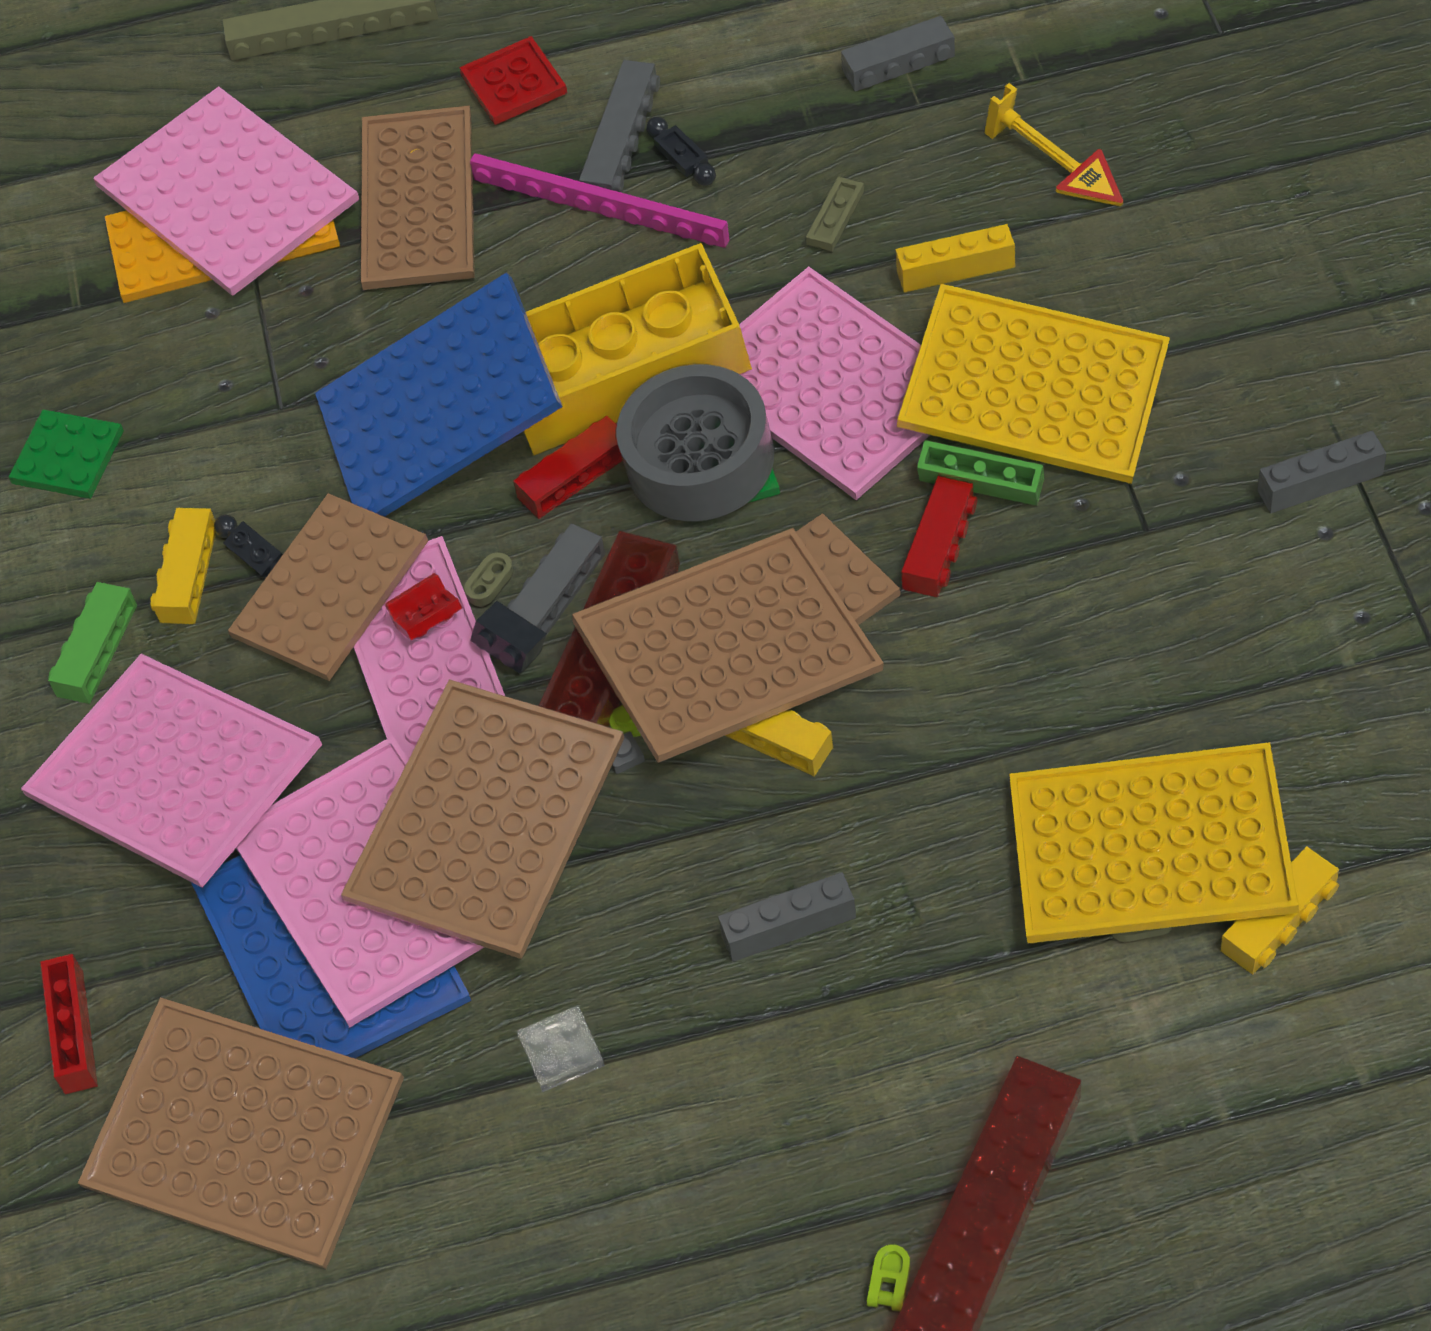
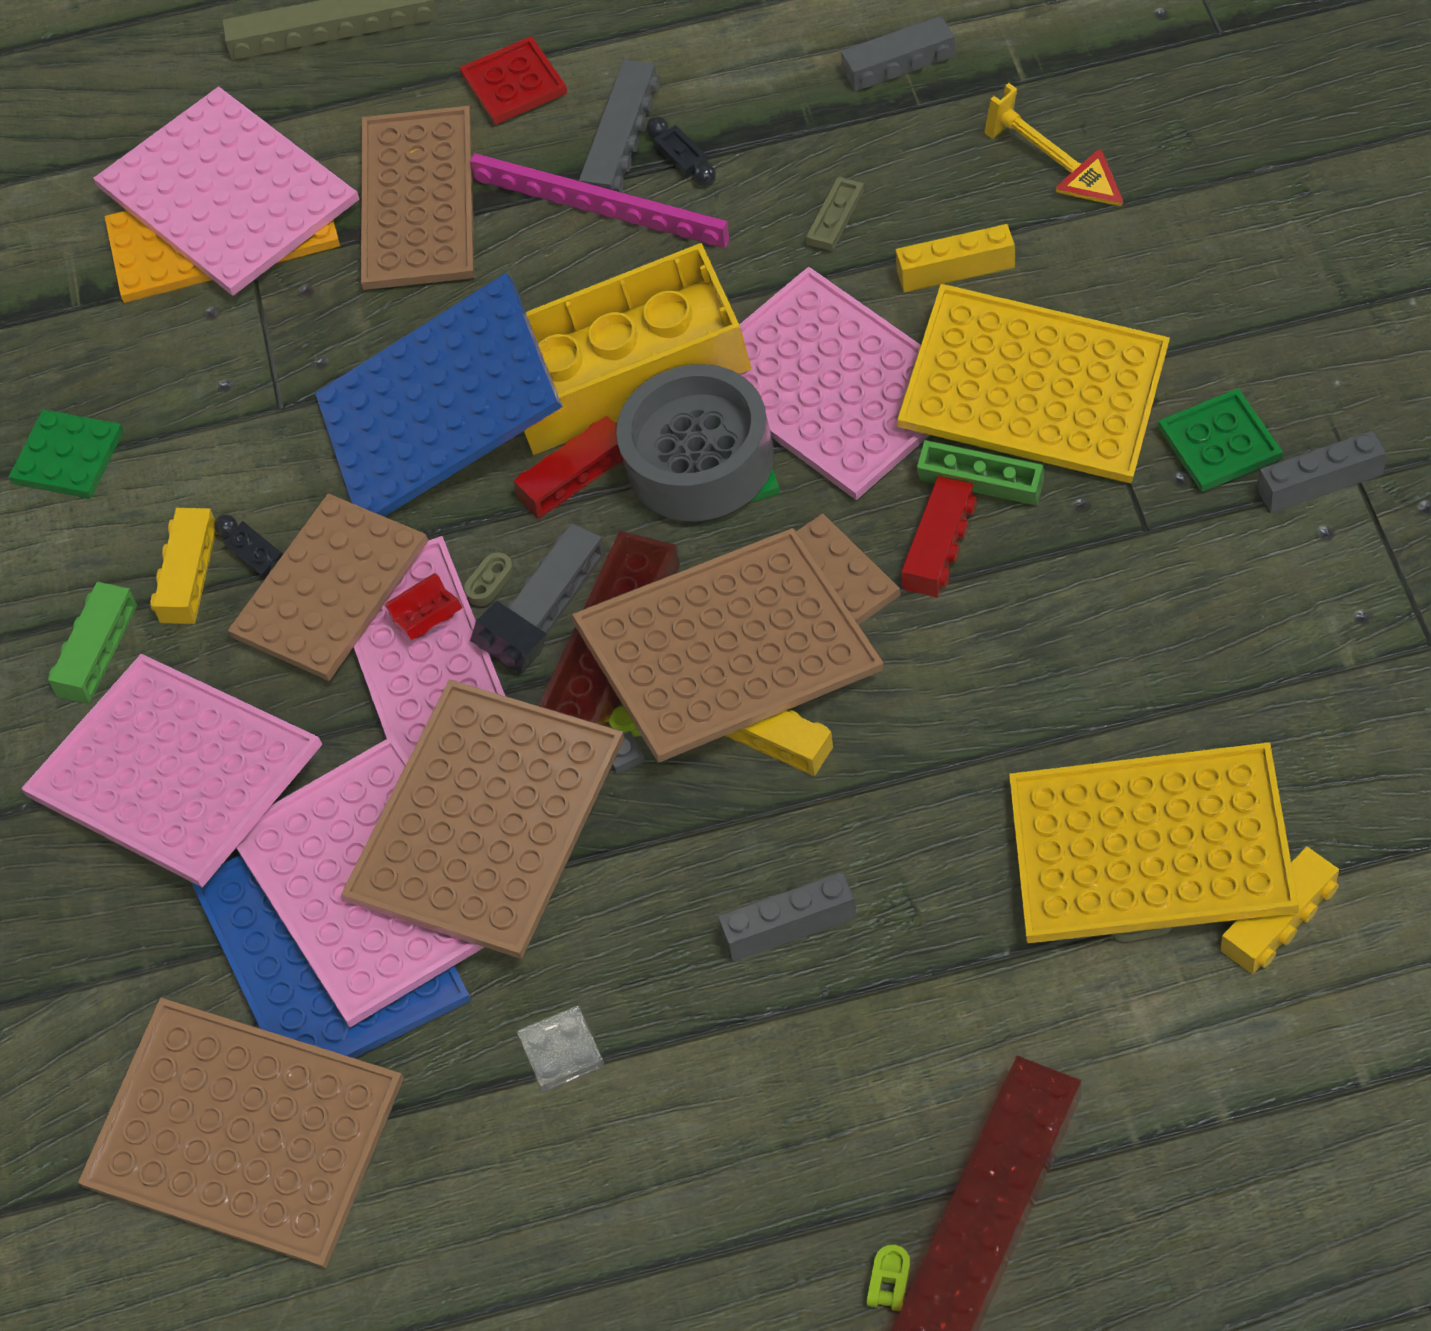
red brick [40,953,98,1095] -> none
none -> green plate [1158,388,1283,493]

